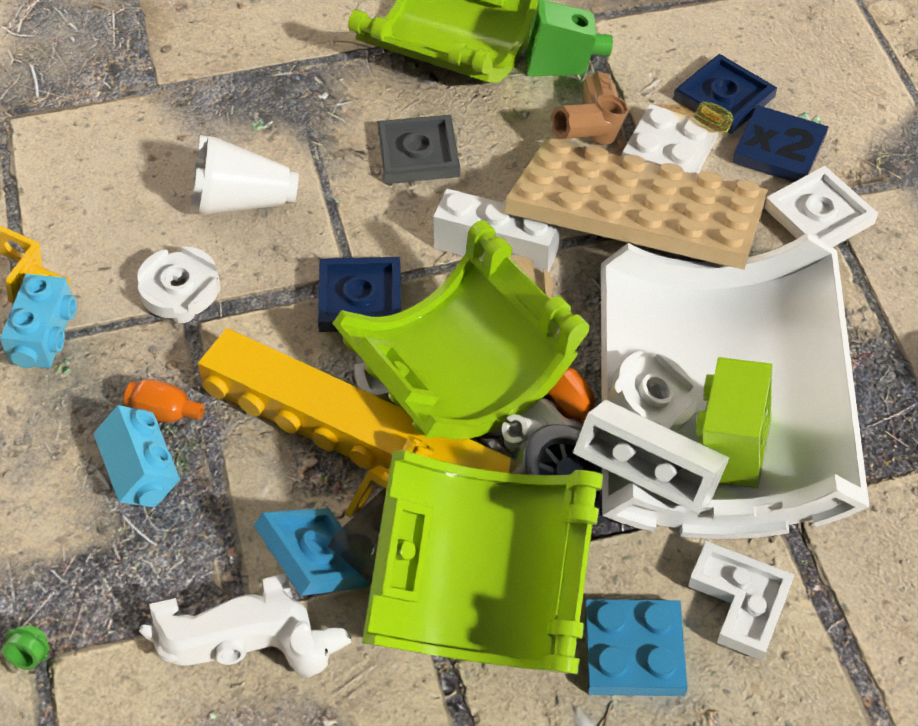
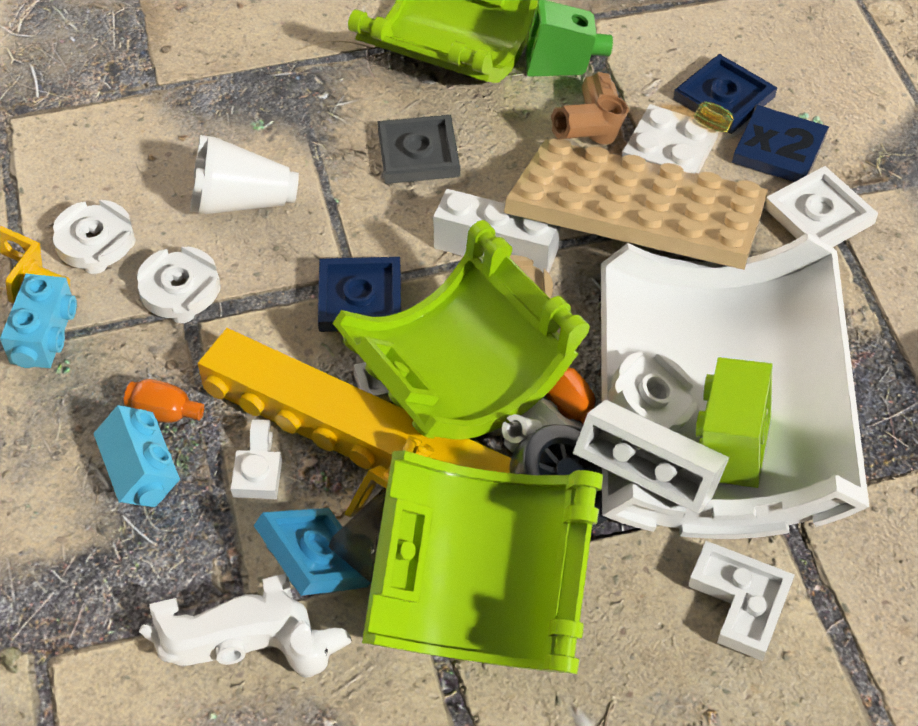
bright green plate [2,625,50,670] -> none
dark azure plate [585,599,687,696] -> none
none -> white plate [52,200,135,274]
none -> white plate [231,419,282,499]

